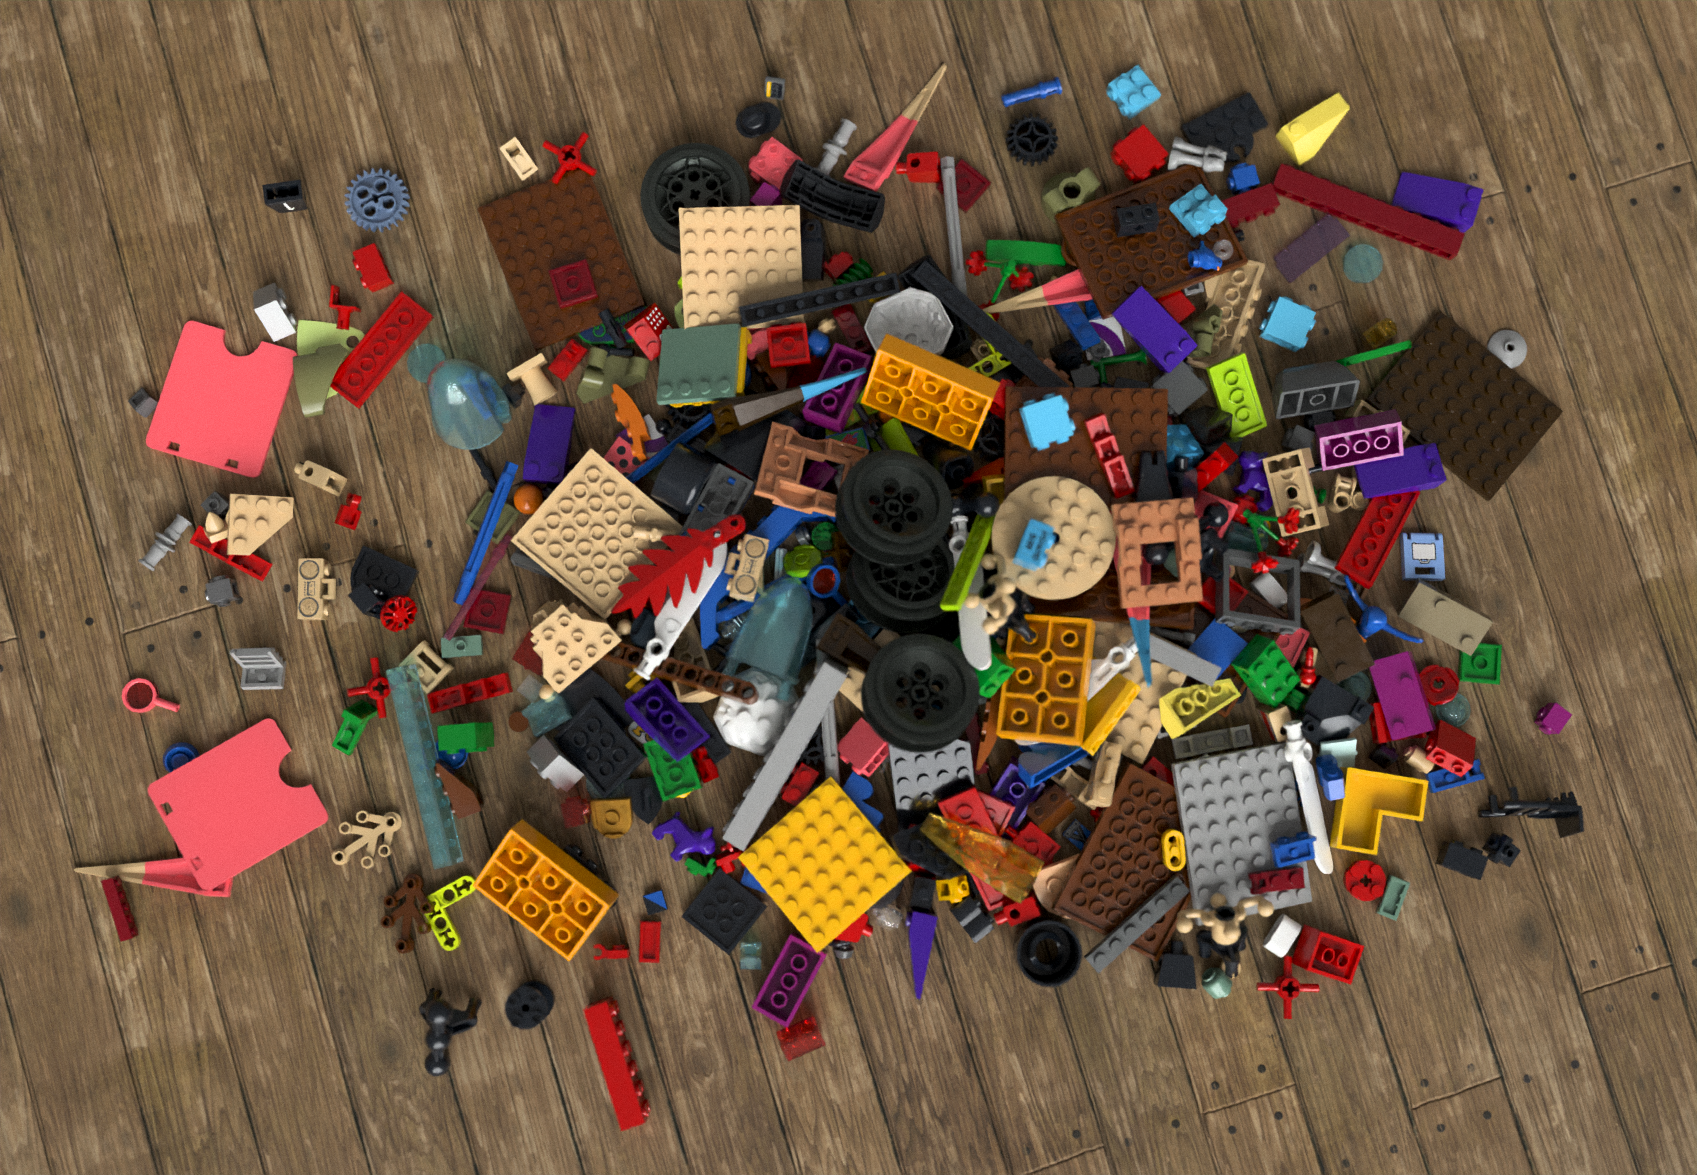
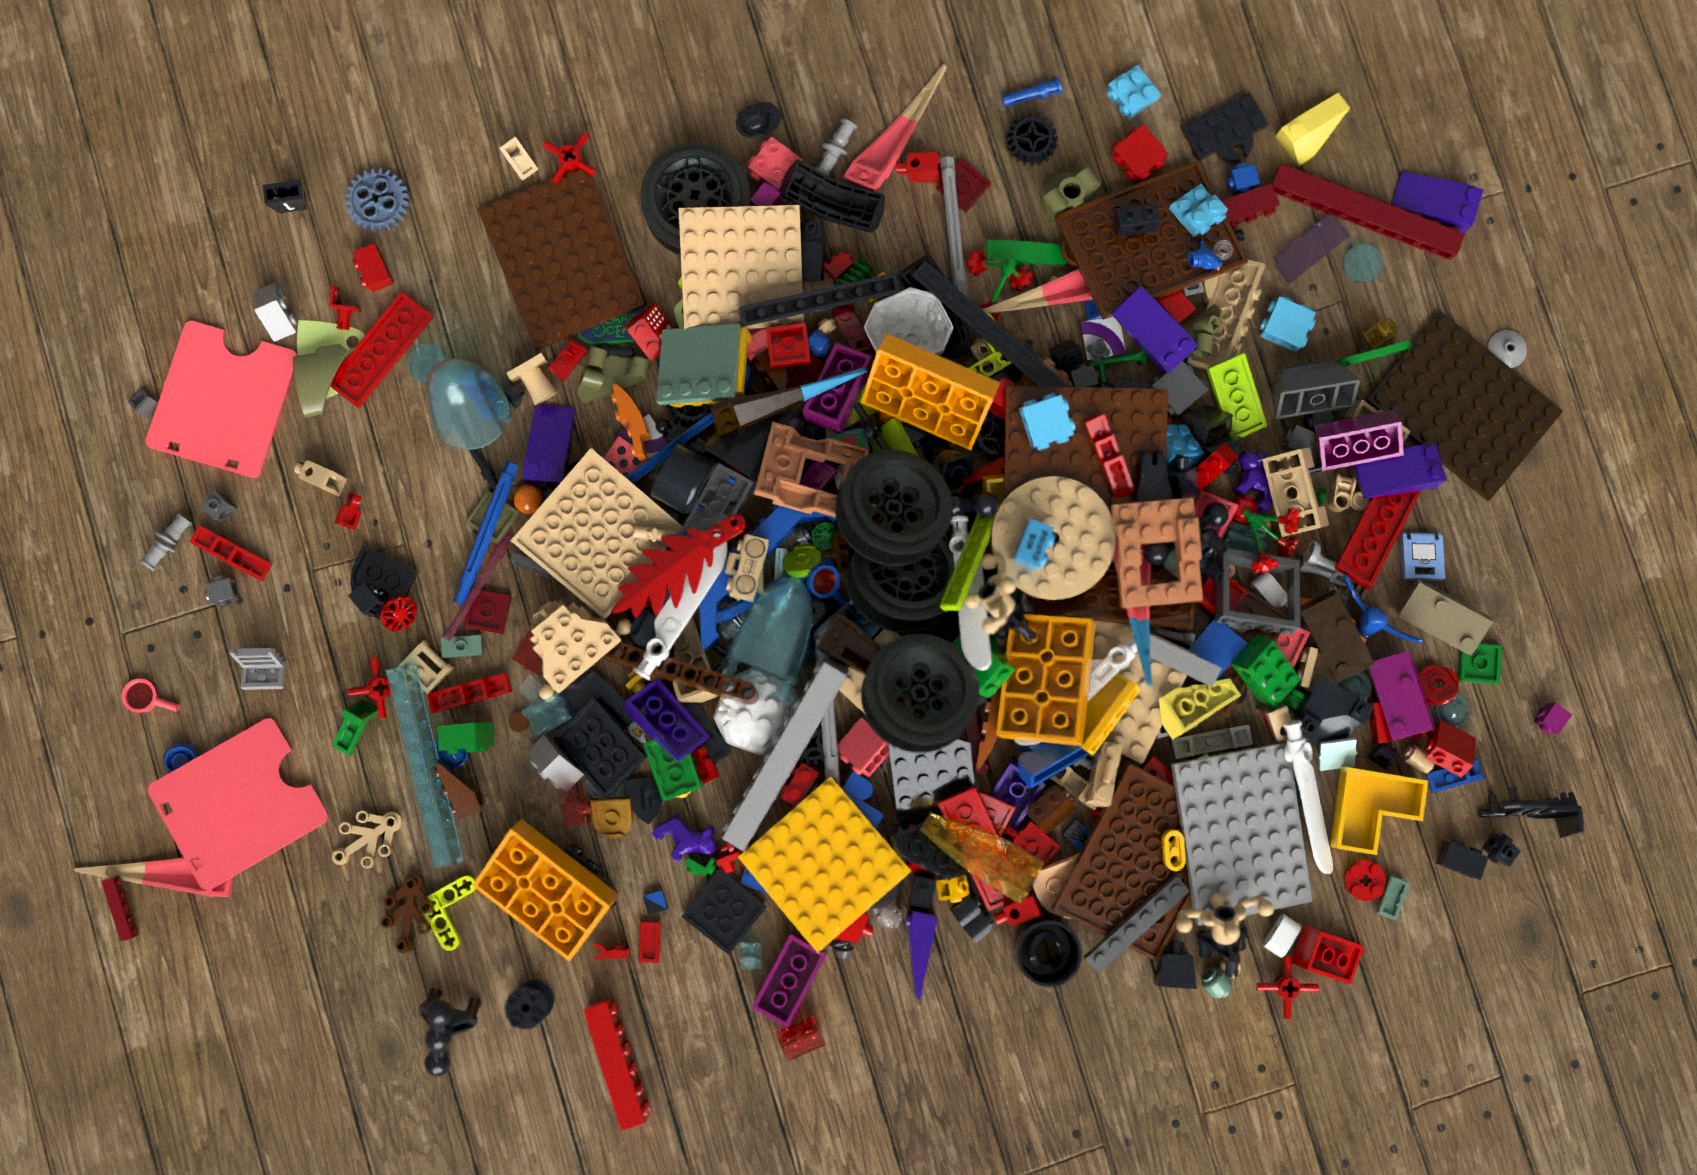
tan tile [203,510,229,543] -> none
tan plate [227,494,294,555] -> none
tan piece [297,558,336,620] -> none
dark red tile [548,259,598,309] -> none
black pin [598,308,628,349] -> none
slope [765,76,786,100] -> none
blue plate [1054,302,1100,351] -> none
light grey piece [1168,137,1227,172] -> none
dark red plate [1248,866,1305,895] -> none
blue bracket [1270,832,1317,868] -> none
red bar [1299,647,1316,685] -> none
blue brick [1316,754,1345,801] -> none

